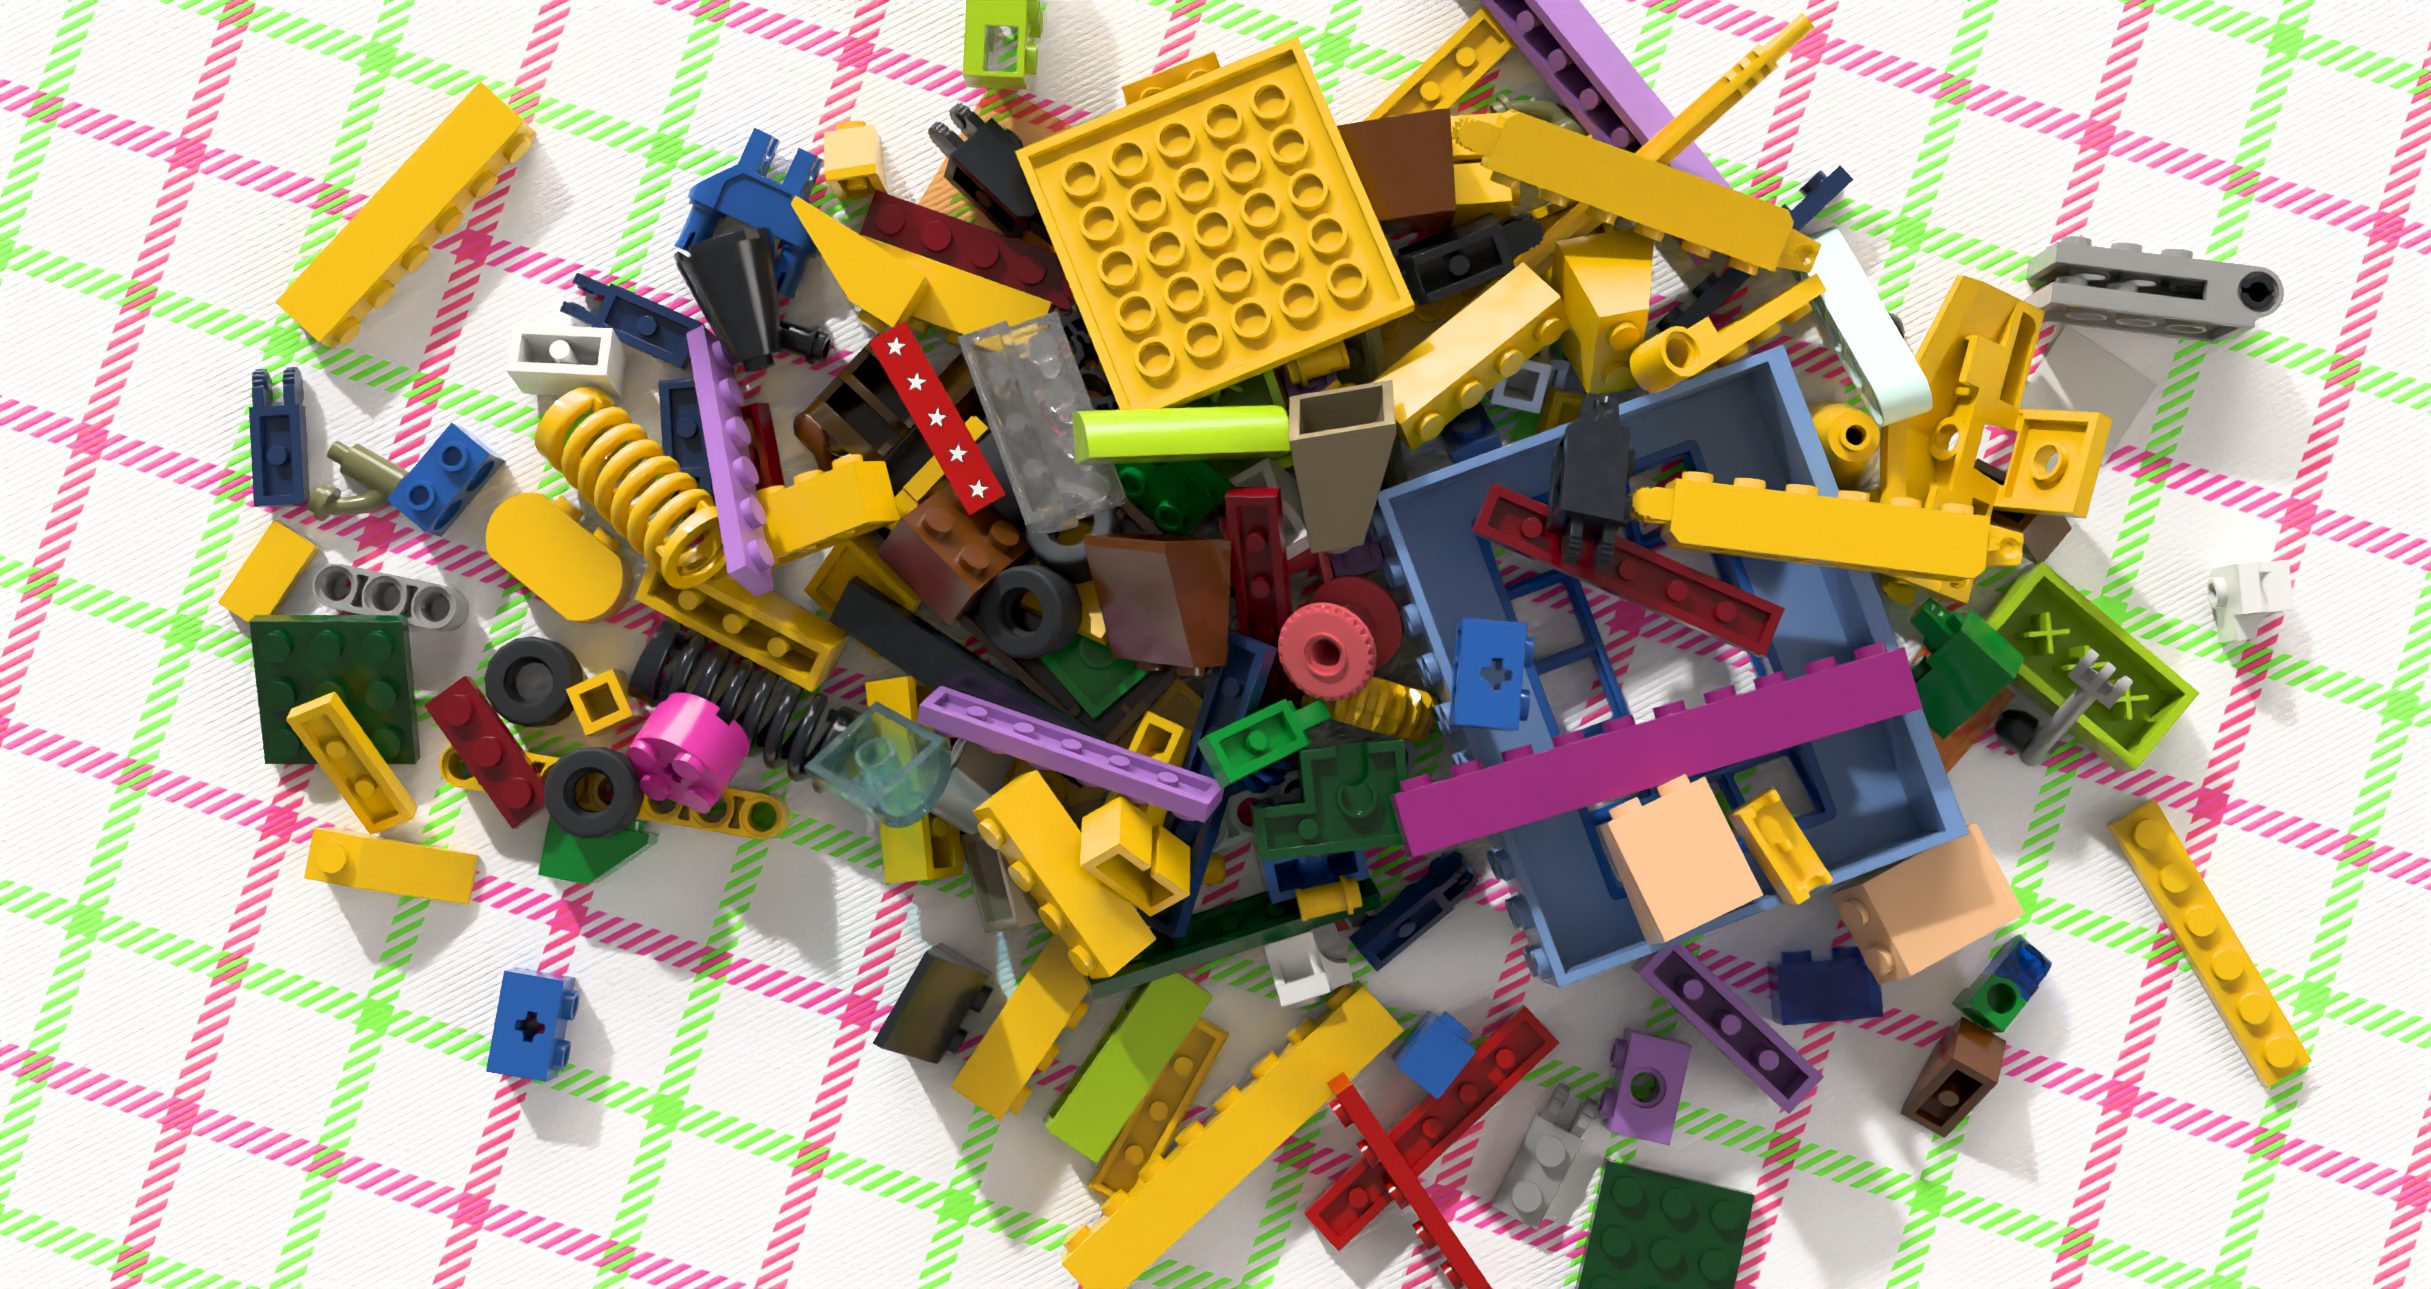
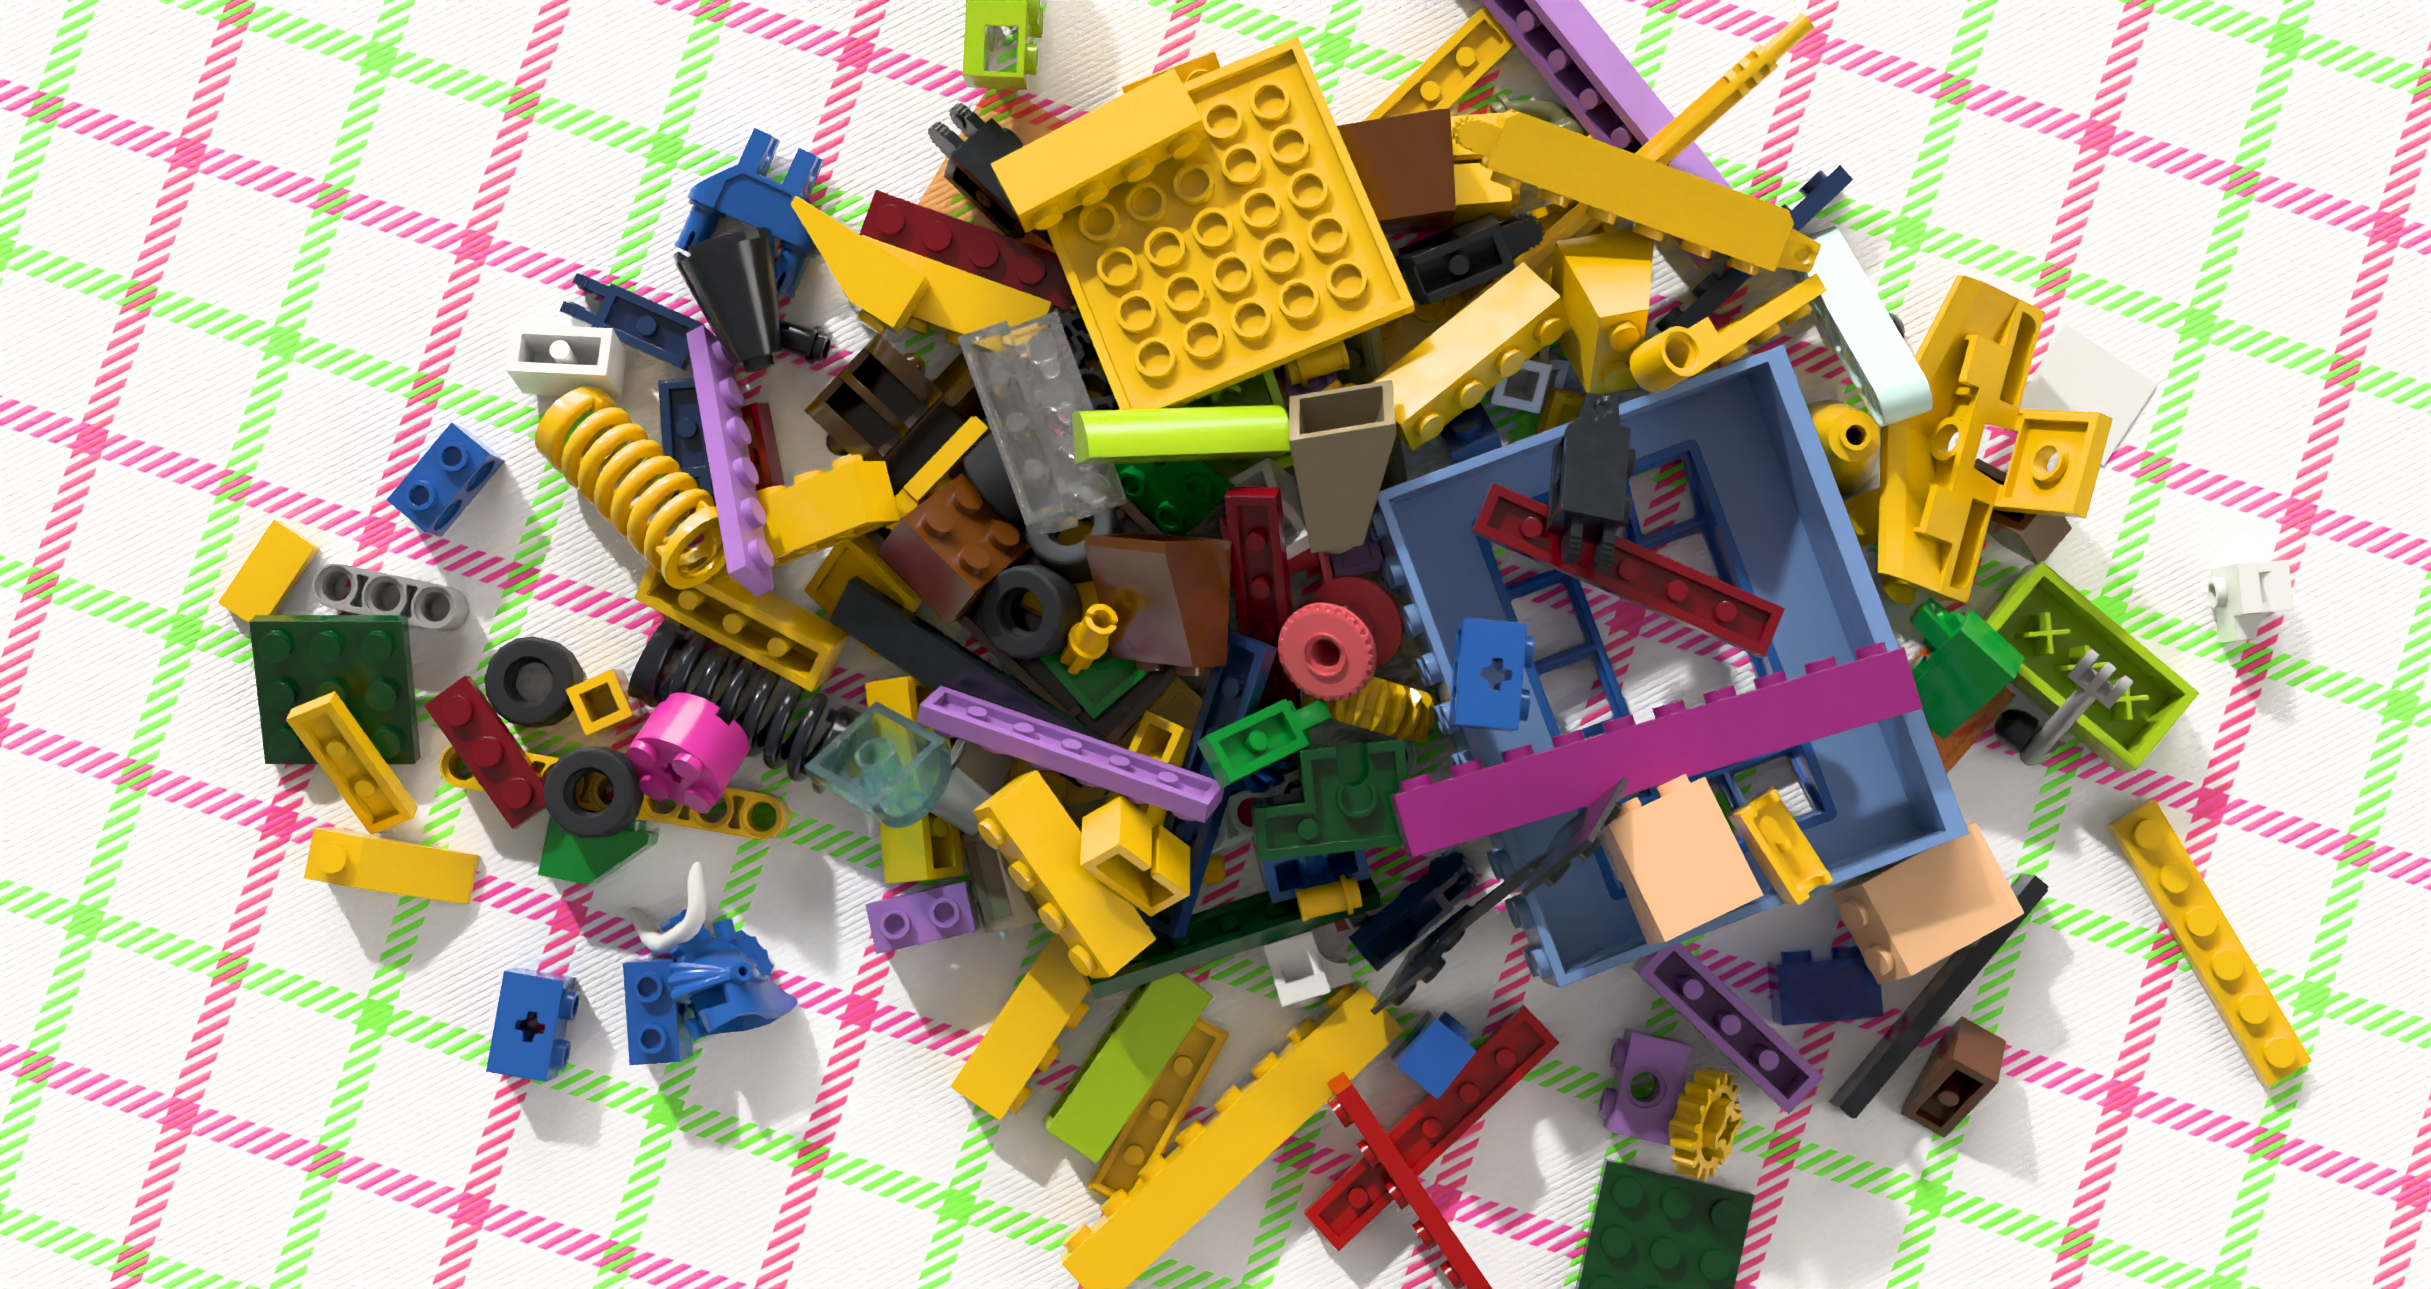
dark blue hinge [249,367,310,509] -> none
yellow brick [275,81,536,350] -> none
olive plant [307,440,409,522] -> none
yellow brick [486,493,633,624] -> none
reddish brown arm [793,411,841,473] -> none
yellow slope [824,121,888,202] -> none
red sticker [869,321,1006,516] -> none
slope [873,943,994,1064] -> none
light grey hinge [1491,1082,1598,1230] -> none
yellow hinge [1628,472,2024,583] -> none
leg [1952,934,2052,1033] -> none
light grey hinge [2024,236,2284,343] -> none
none -> blue brick [623,957,693,1066]
none -> blue helmet [628,862,798,1041]
none -> medium lavender brick [865,880,981,954]
none -> yellow brick [991,68,1207,233]
none -> yellow axle [1060,604,1118,675]
none -> black hinge [1370,777,1629,1015]
none -> yellow gear [1668,1067,1742,1181]
none -> black tile [1828,873,2049,1119]

